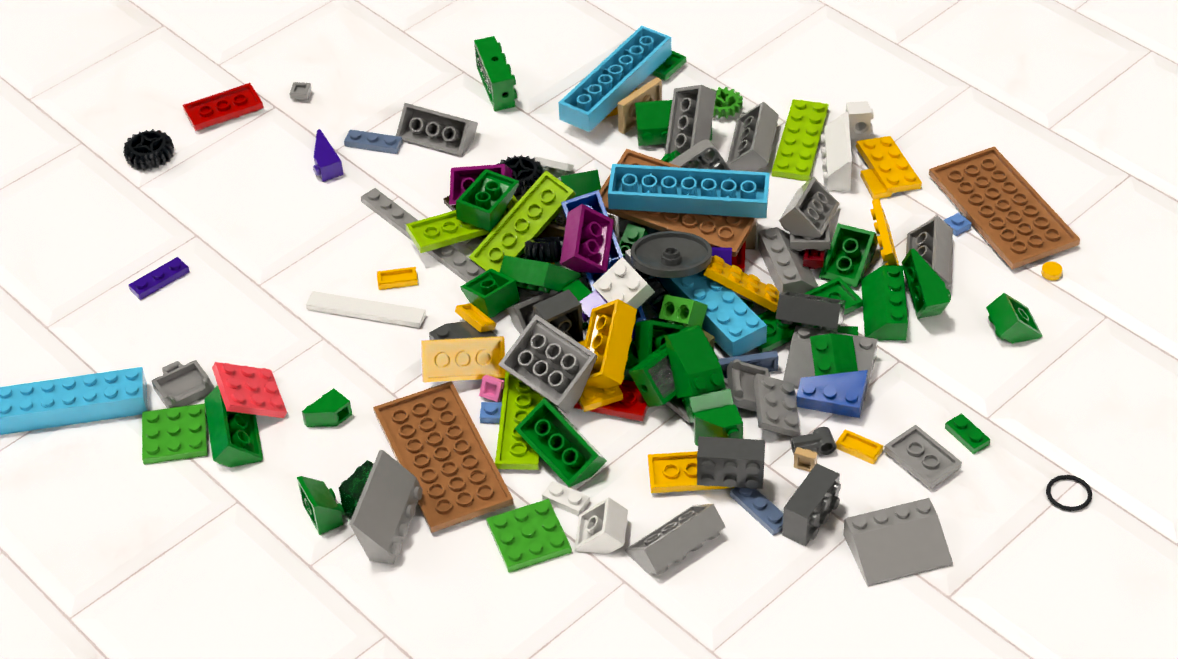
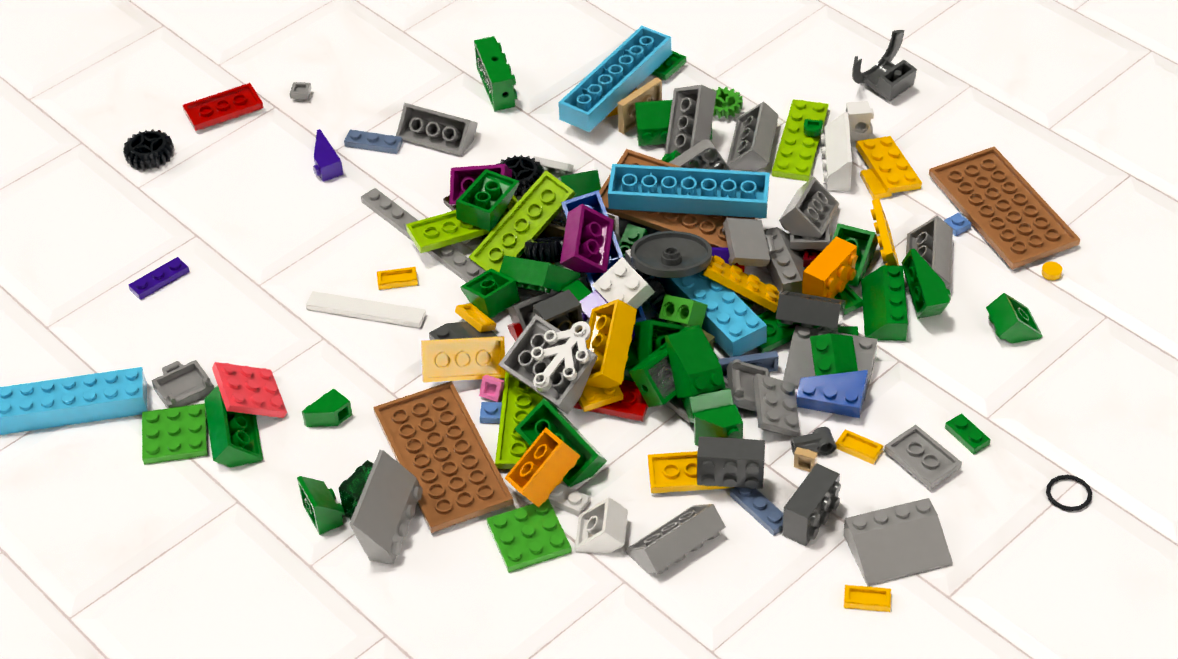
none -> light orange brick [504,427,580,507]
none -> red tile [507,323,523,341]
none -> white plant [531,321,591,392]
none -> light grey piece [722,218,775,267]
none -> light orange brick [802,236,858,299]
none -> green tile [803,119,823,137]
none -> yellow tile [844,585,891,612]
none -> dark grey piece [852,30,917,102]

